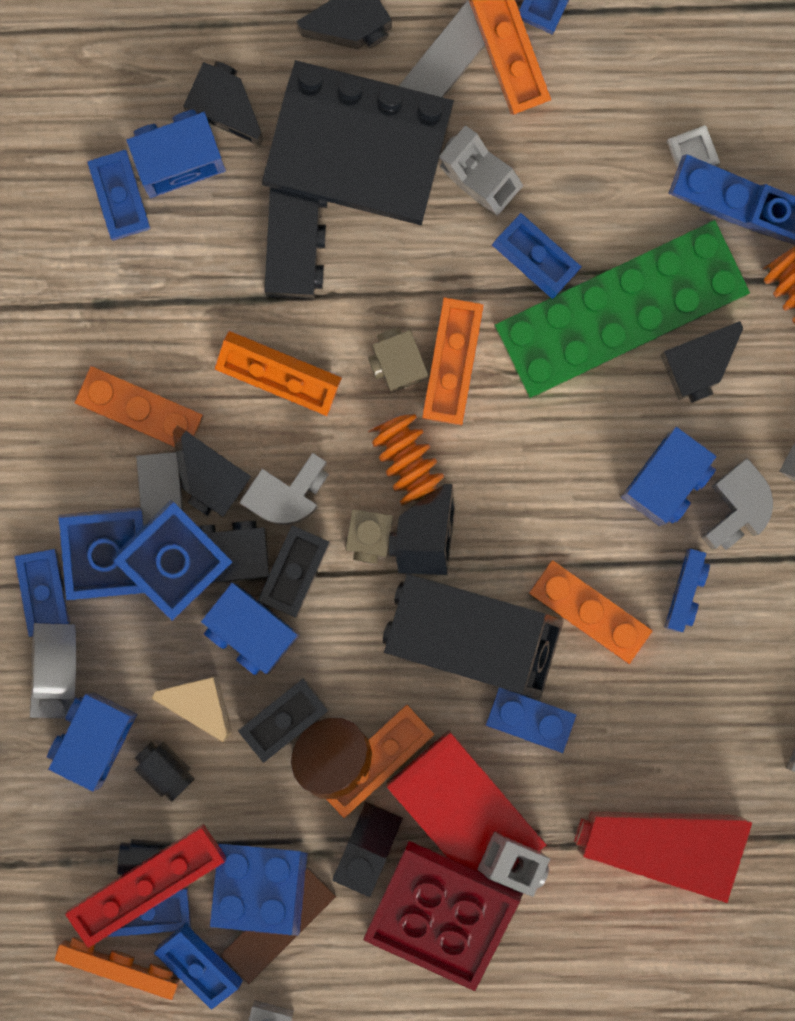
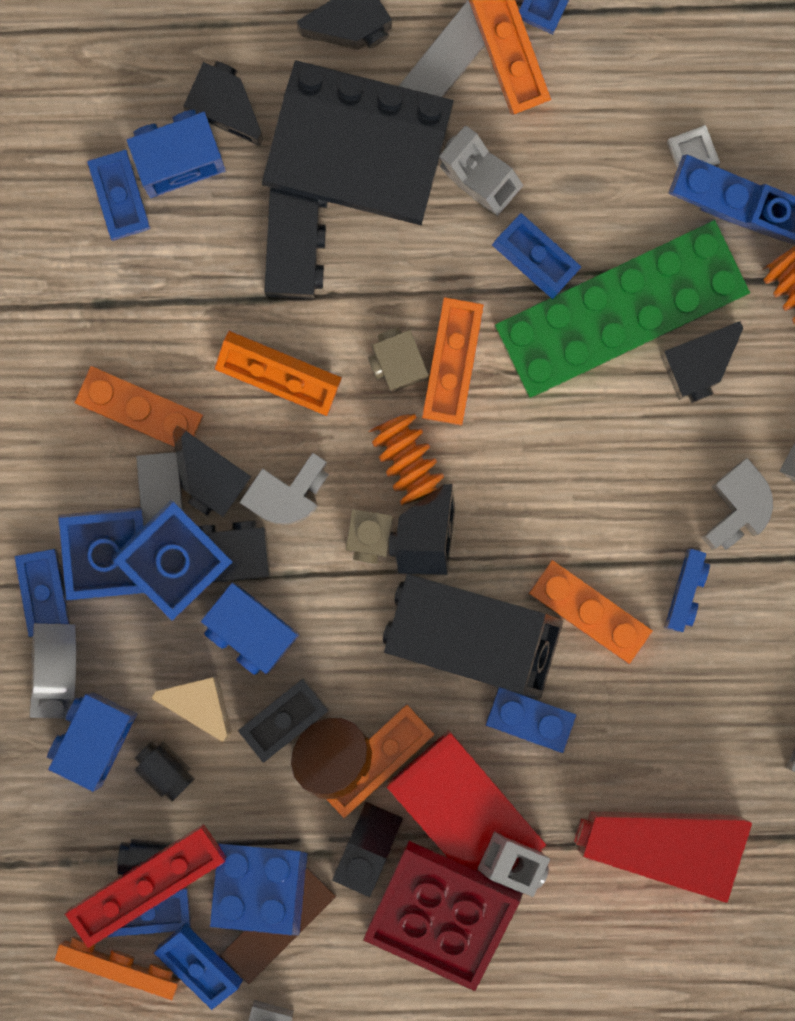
black brick [258,525,331,618] -> none
blue brick [621,427,717,526] -> none

